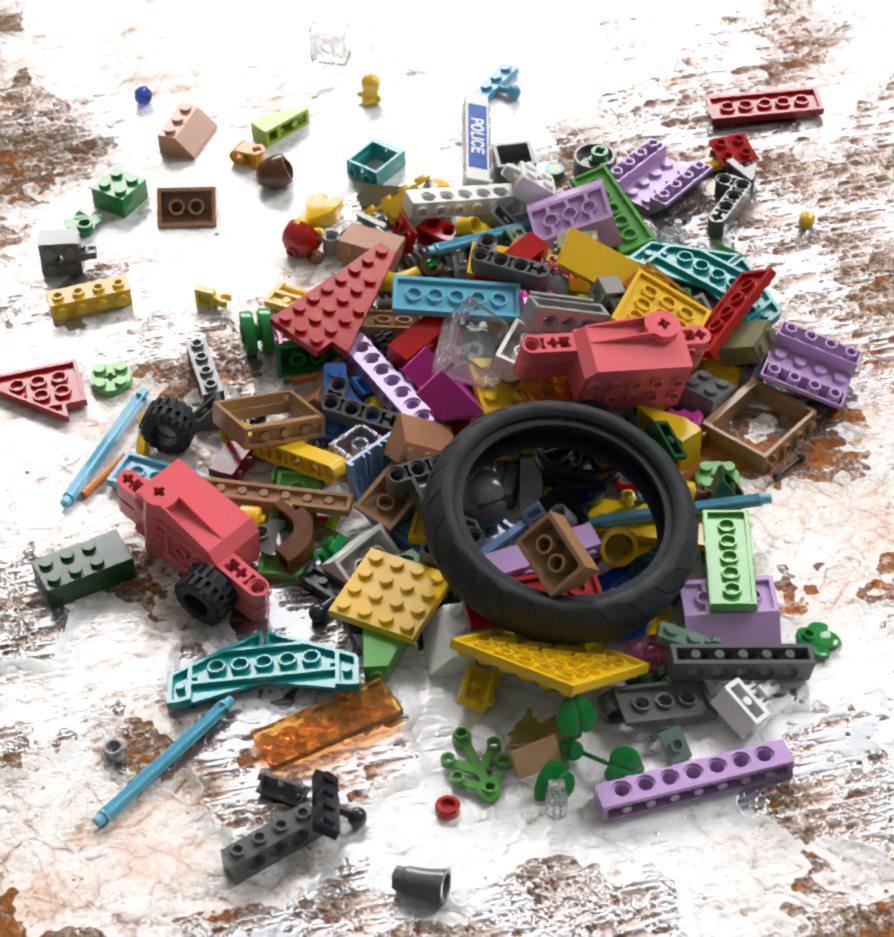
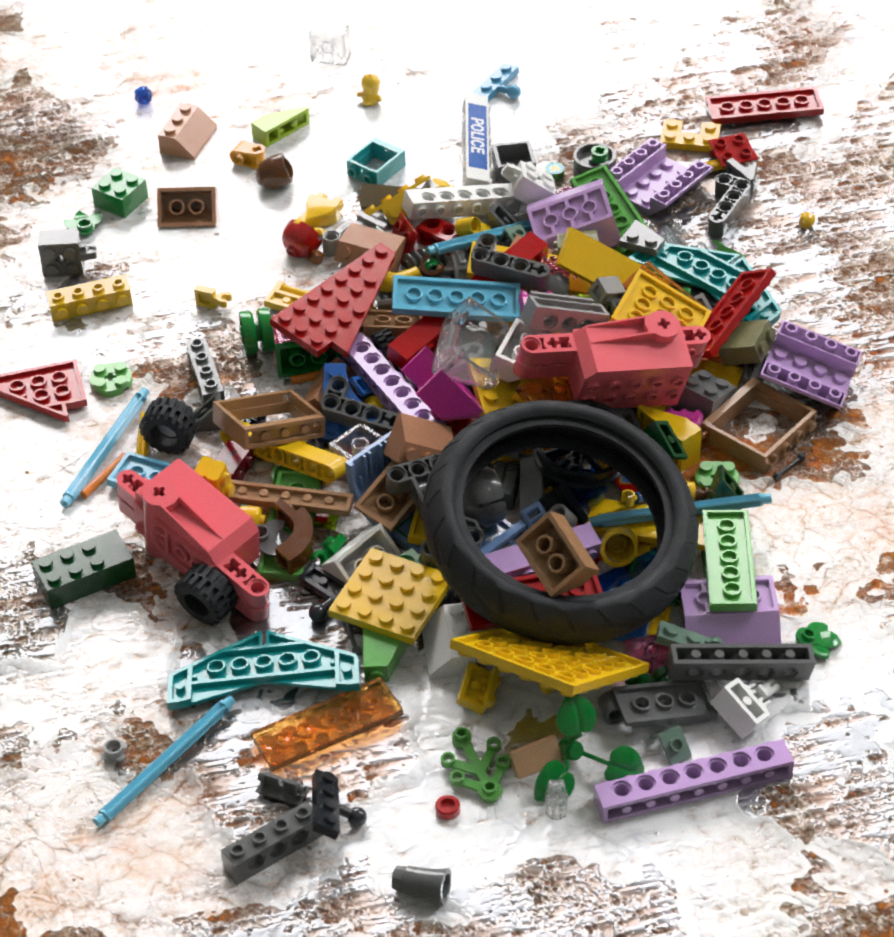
none -> yellow brick [194,456,235,498]
none -> wing [619,220,665,256]
none -> plate [660,119,721,152]

